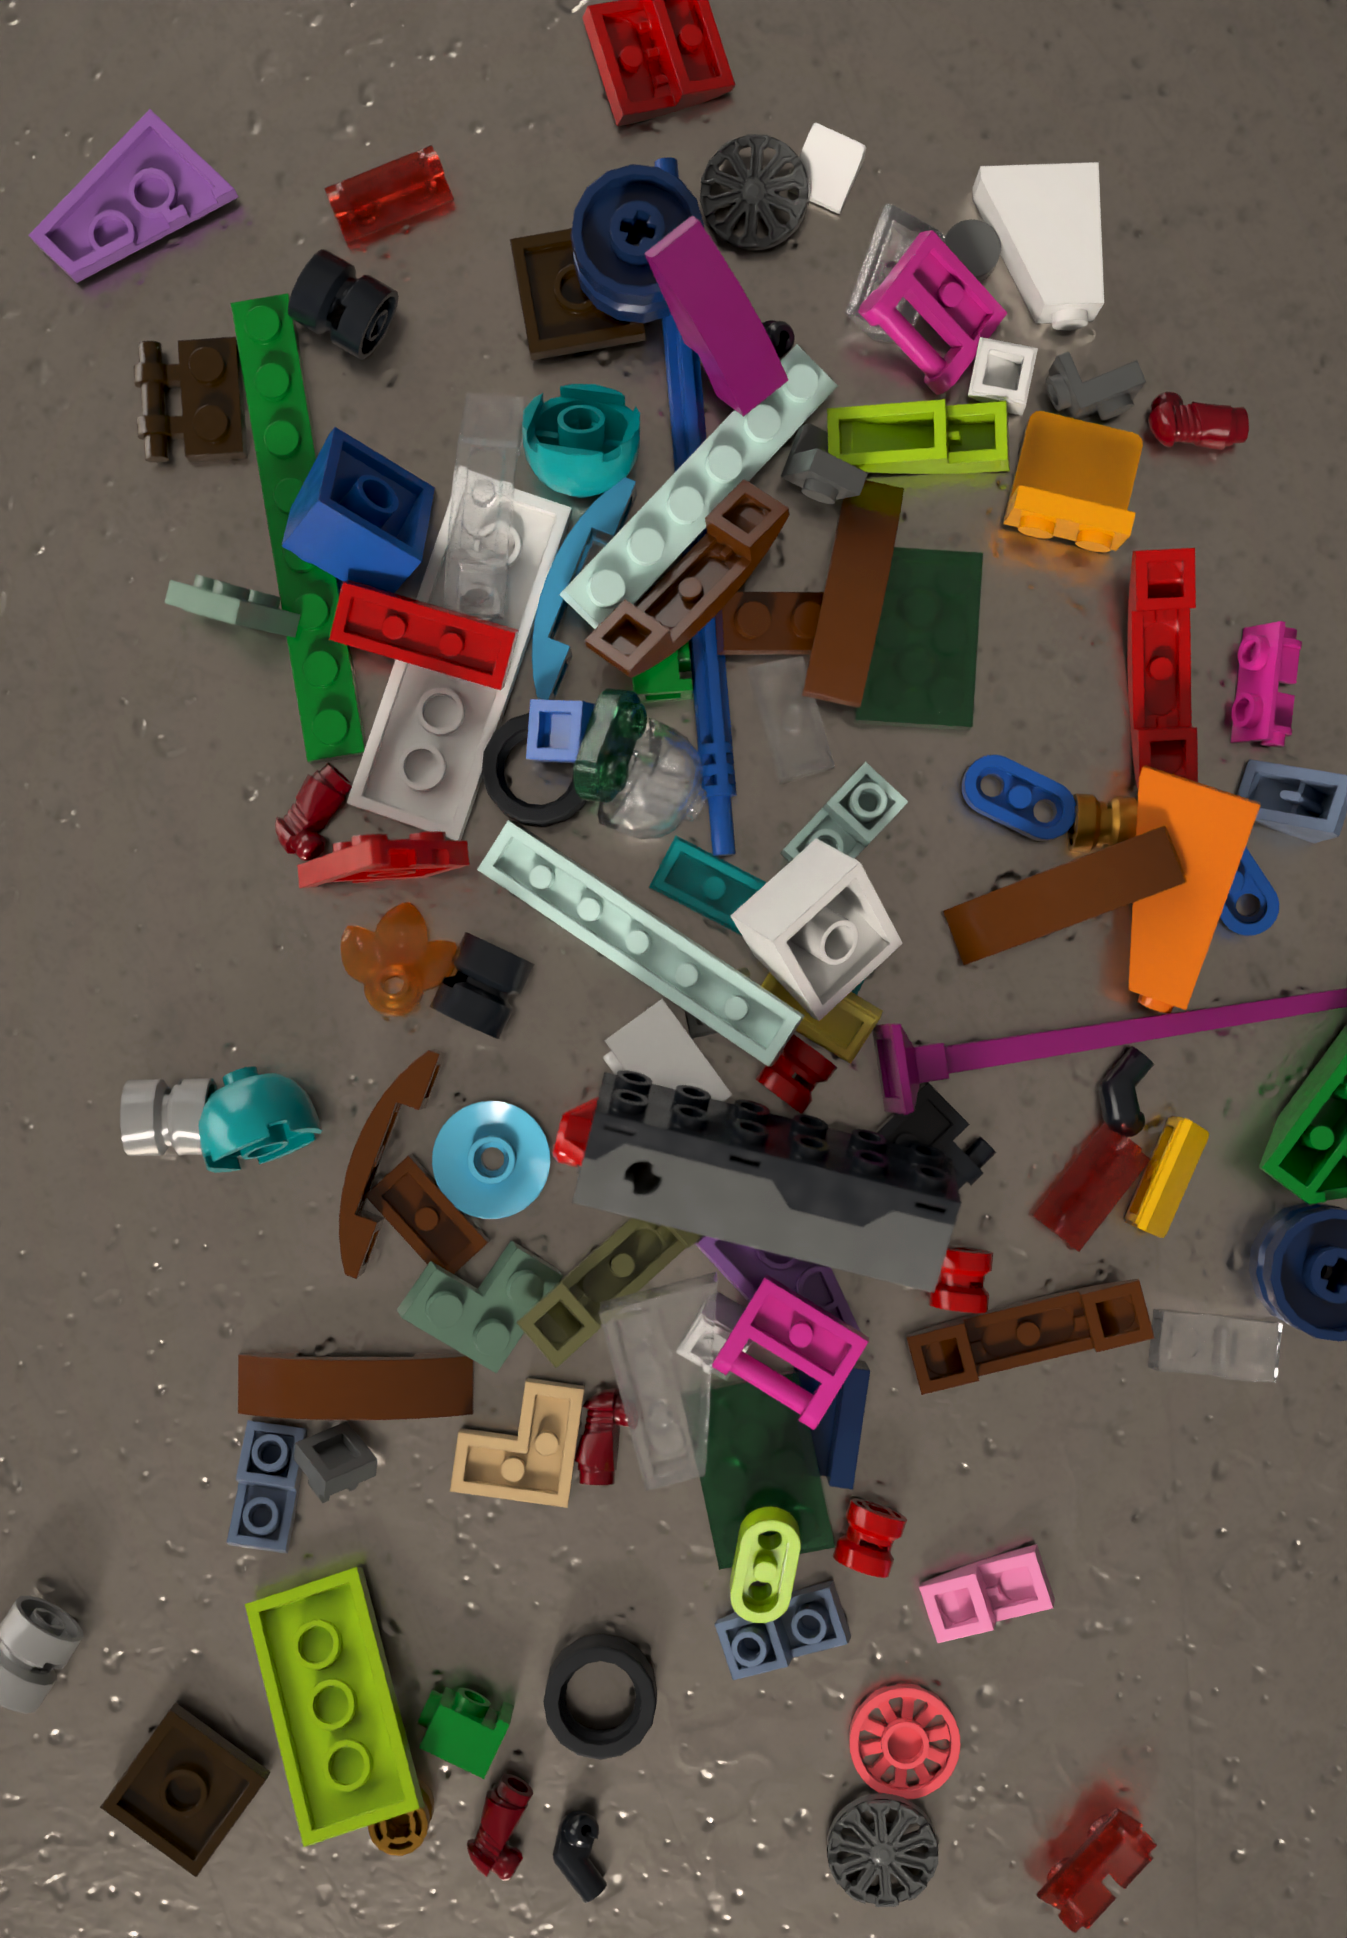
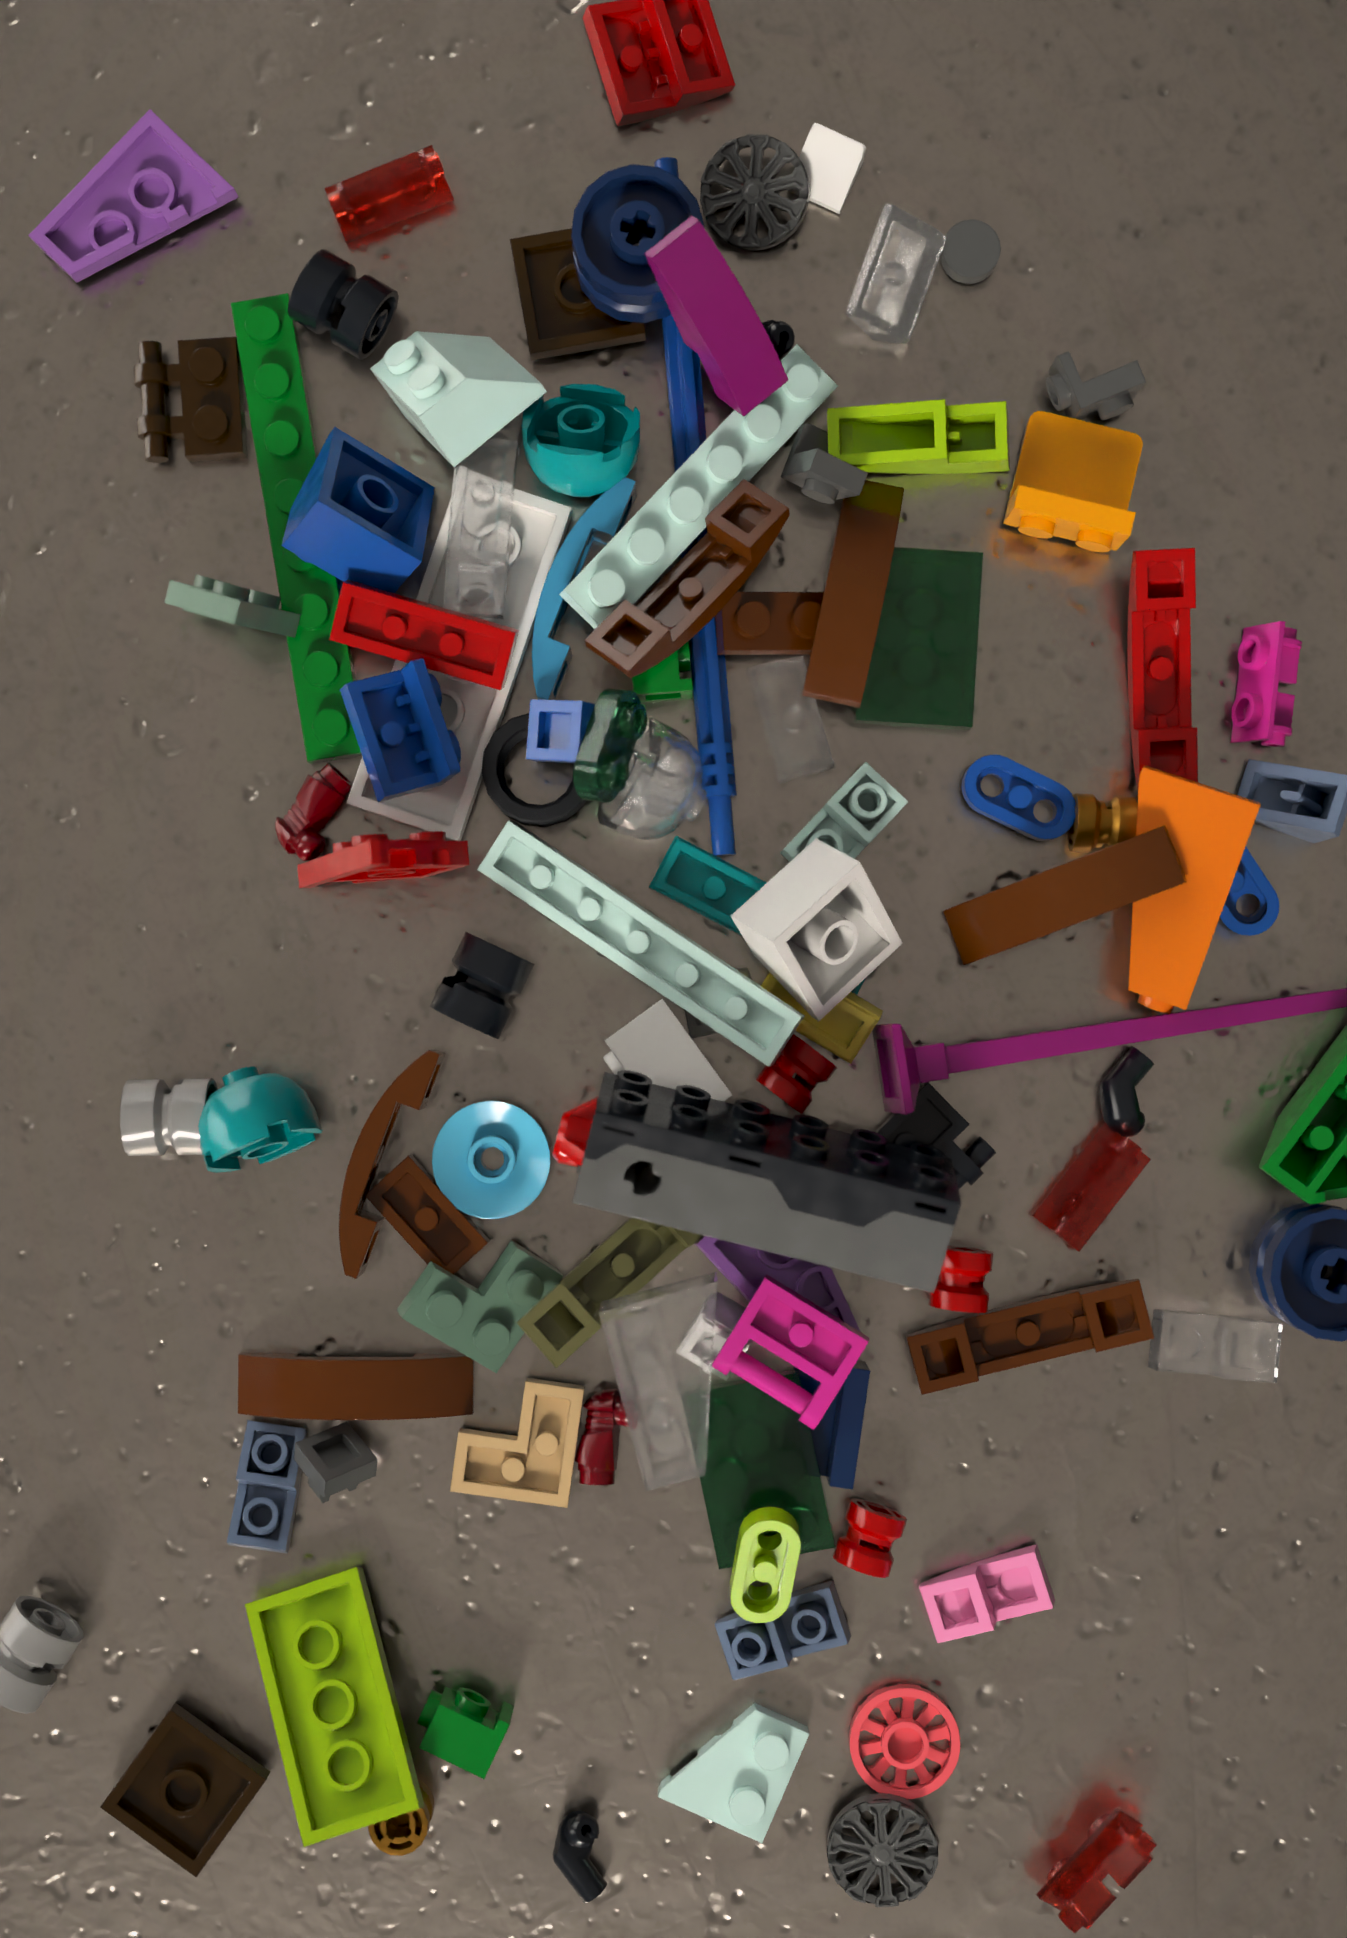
clear orange plate [340,902,457,1017] -> none
dark red arm [467,1774,533,1881] -> none
black tyre [543,1634,657,1760] -> none
dark pink plate [858,230,1007,395] -> none
white slope [967,337,1038,416] -> none
white slope [972,162,1104,331] -> none
yellow slope [1124,1115,1209,1238] -> none
dark red arm [1148,392,1249,450] -> none
none -> blue bracket [340,658,461,802]
none -> light aqua slope [370,331,547,467]
none -> light aqua wing [658,1703,810,1843]

